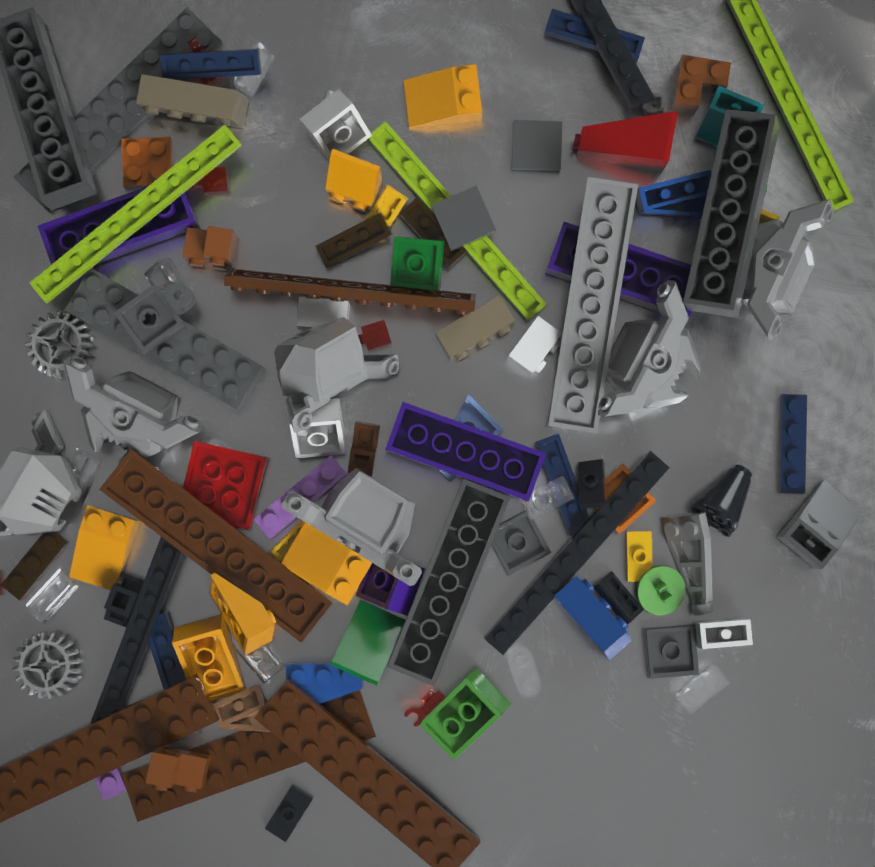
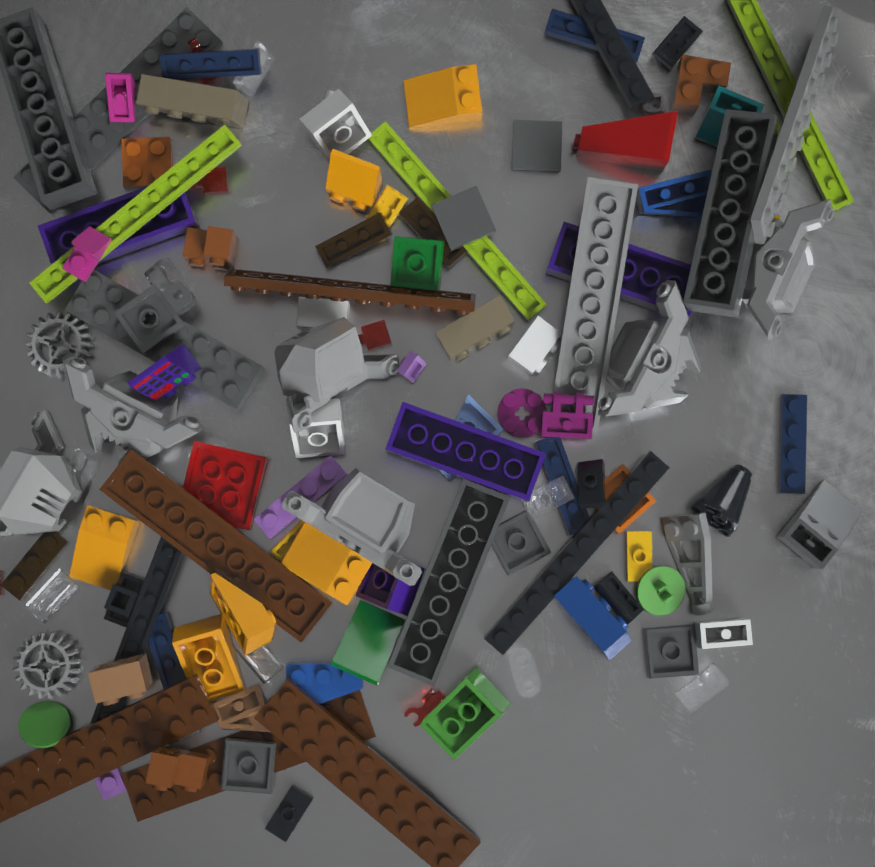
reddish brown slope [347,421,380,476] -> none
none -> bright green piece [18,701,70,748]
none -> dark pink slope [62,226,112,283]
none -> medium nougat brick [88,653,153,706]
none -> dark pink slope [105,72,137,122]
none -> dark purple slope [128,344,201,401]
none -> dark grey tile [221,738,277,794]
none -> medium lavender plate [397,351,427,384]
none -> magenta plate [497,388,547,438]
none -> magenta plate [542,391,594,439]
none -> black plate [652,16,703,70]
none -> light grey plate [751,5,839,245]

